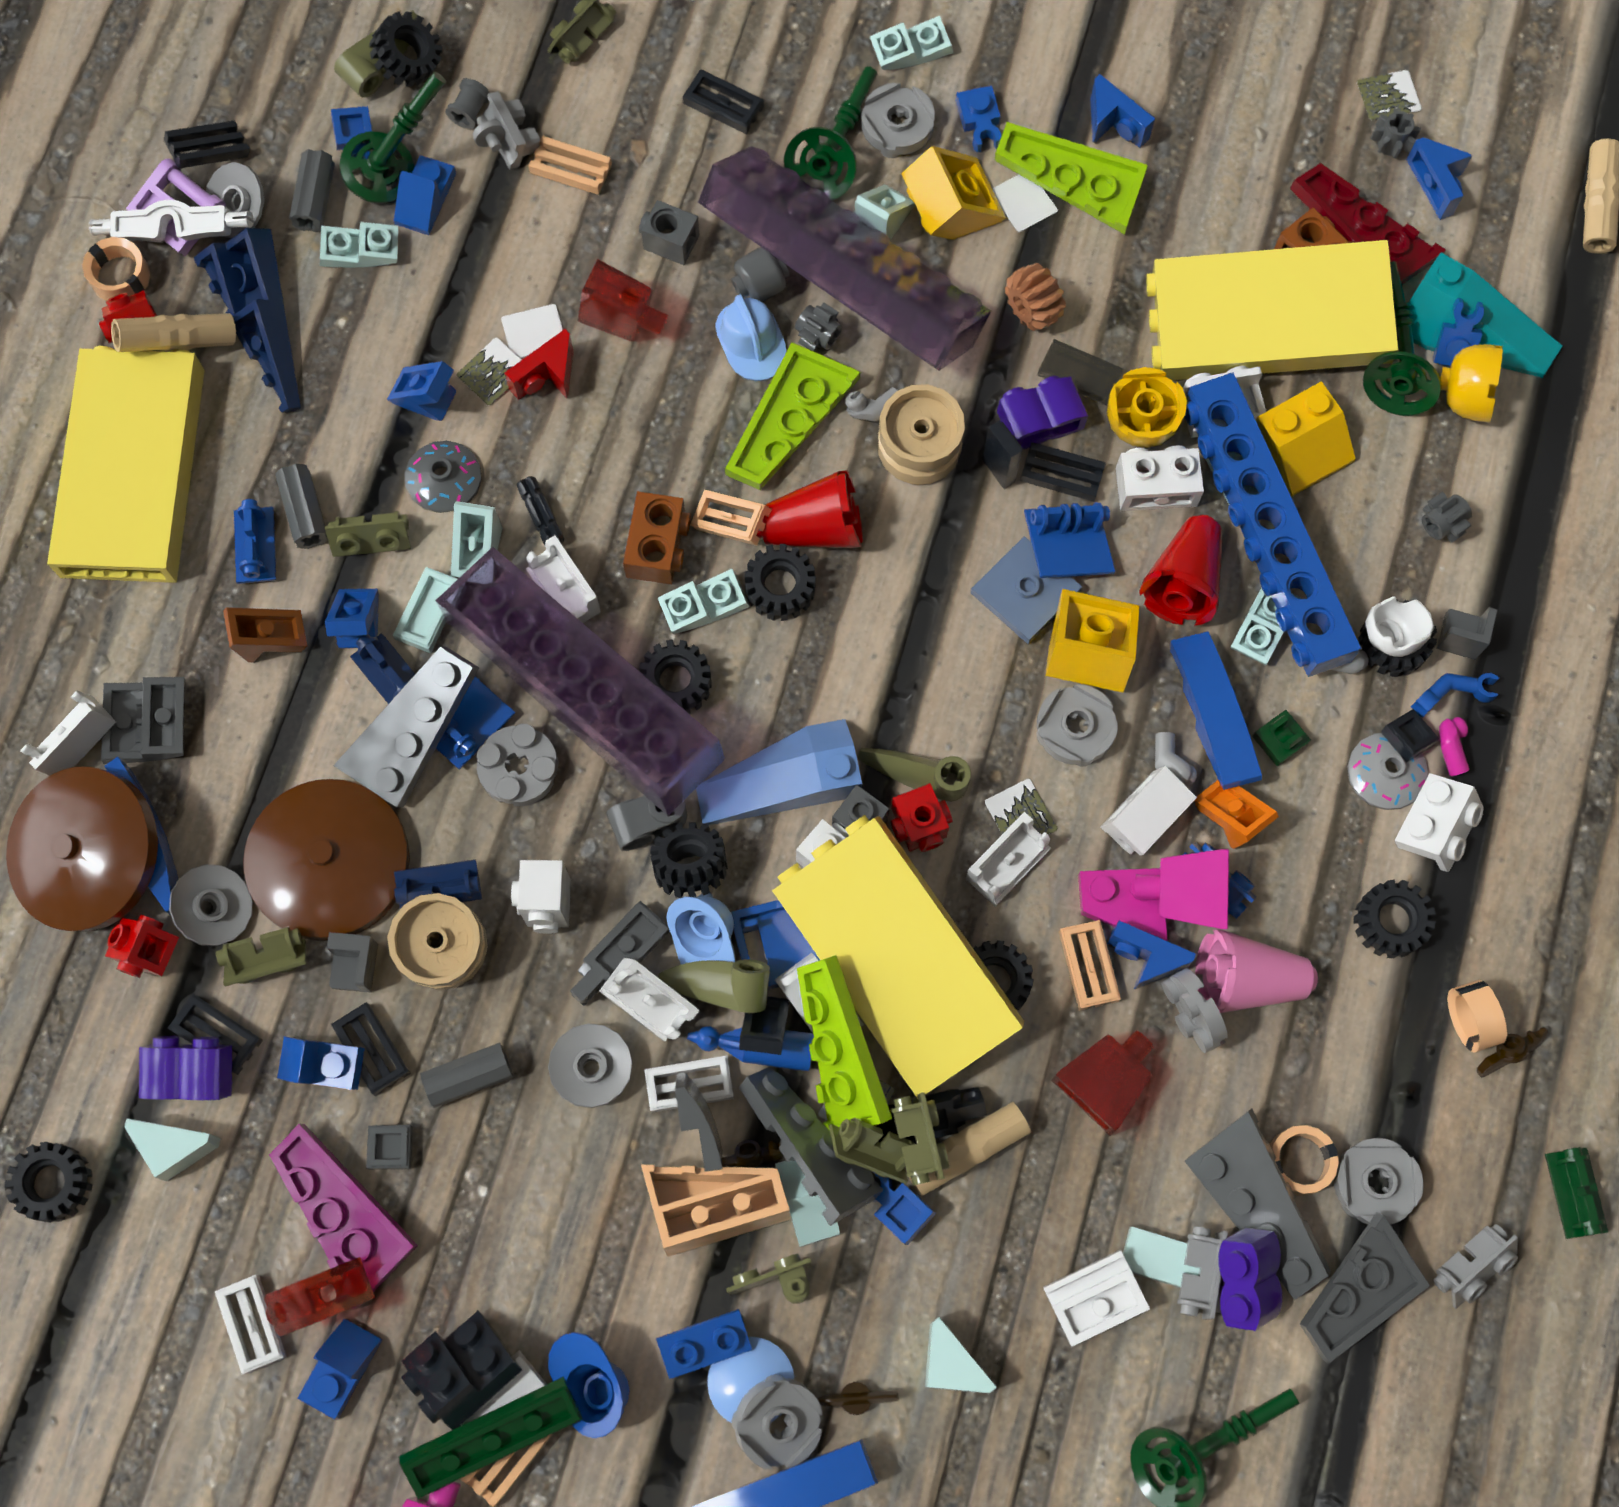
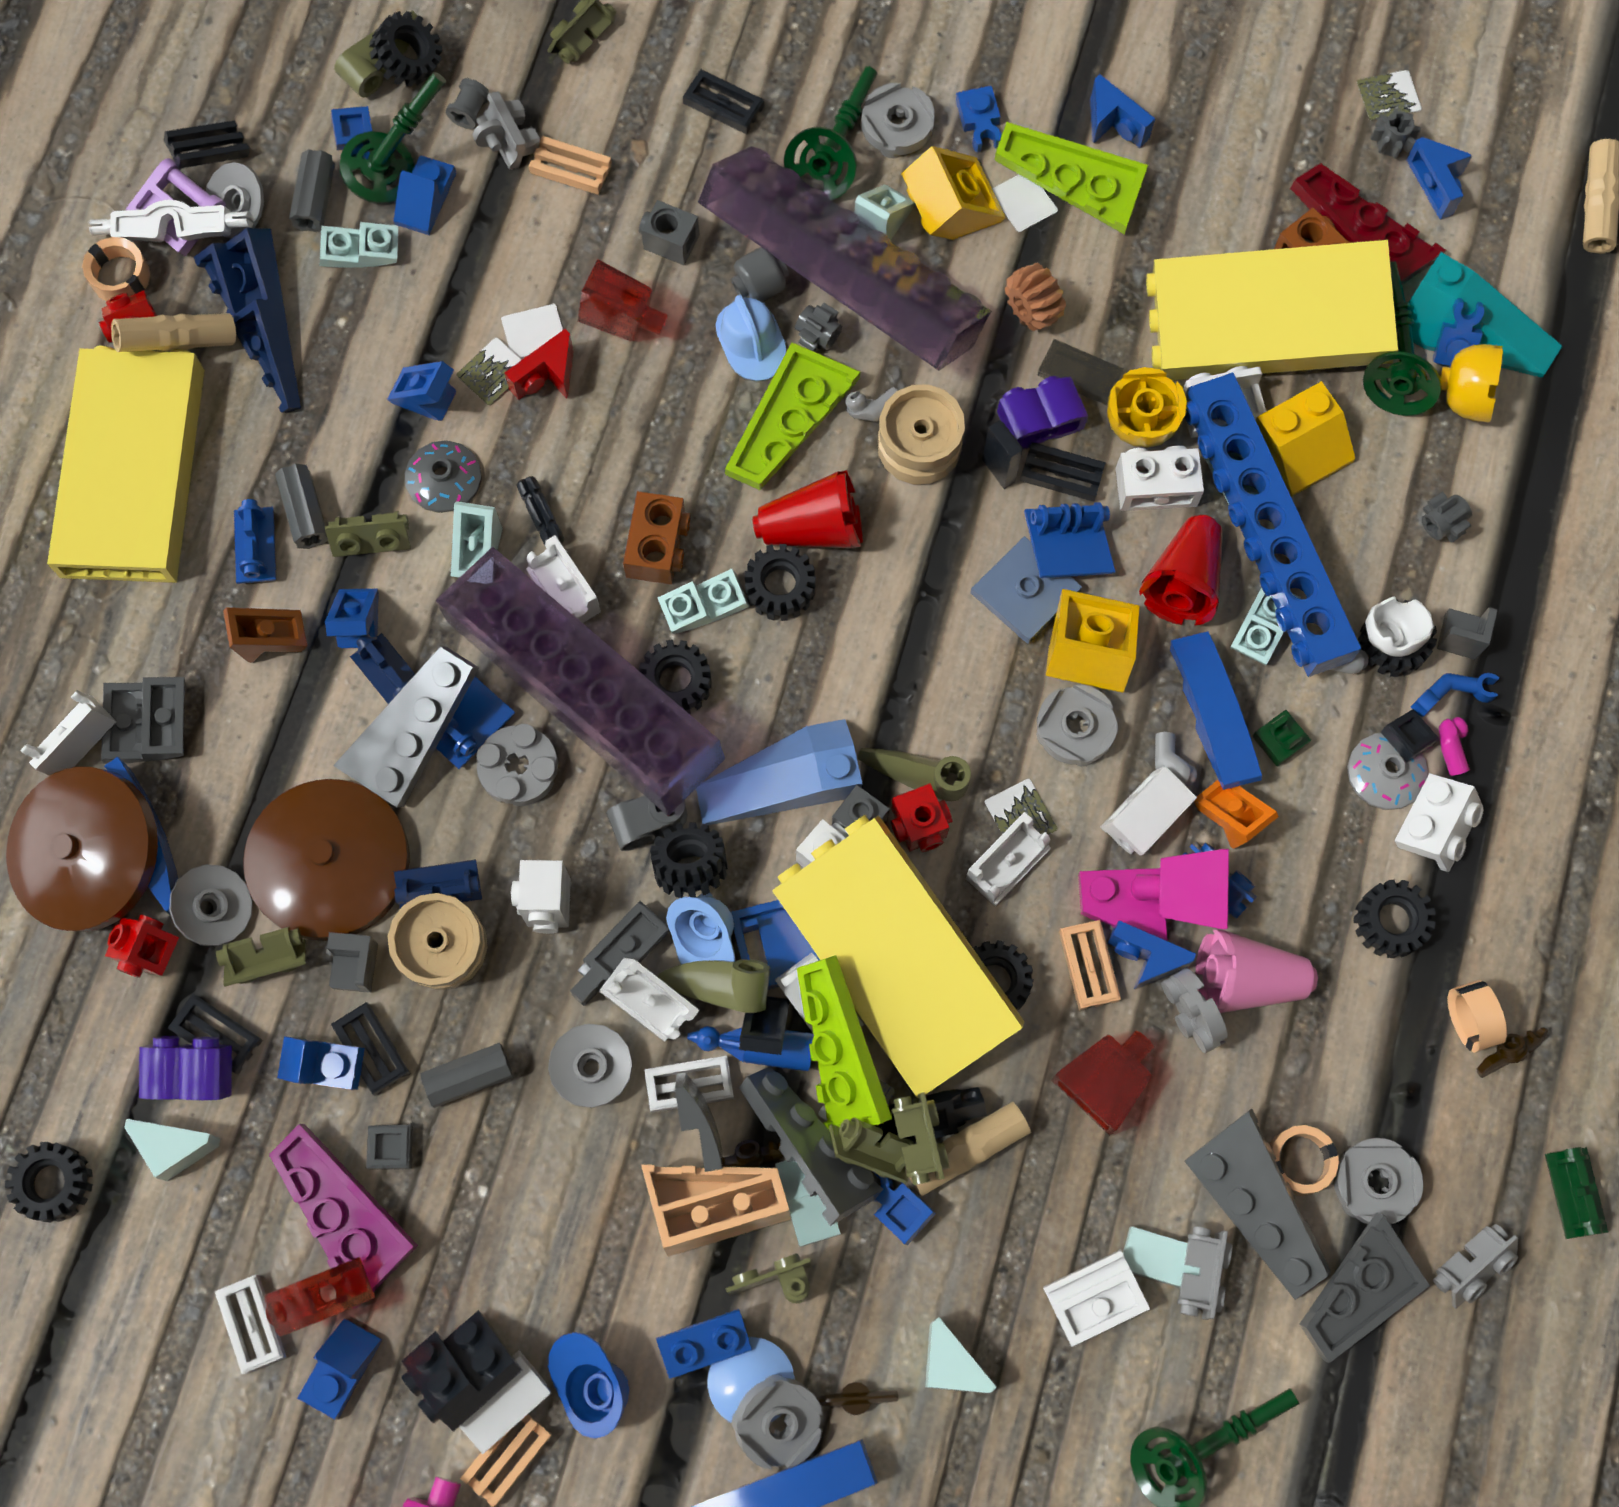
light aqua tile [393,567,463,653] -> none
dark green tile [398,1376,583,1499] -> none
light nougat tile [690,490,771,546] -> none
light aqua slope [870,16,954,70] -> none
dark purple brick [1218,1228,1282,1331] -> none

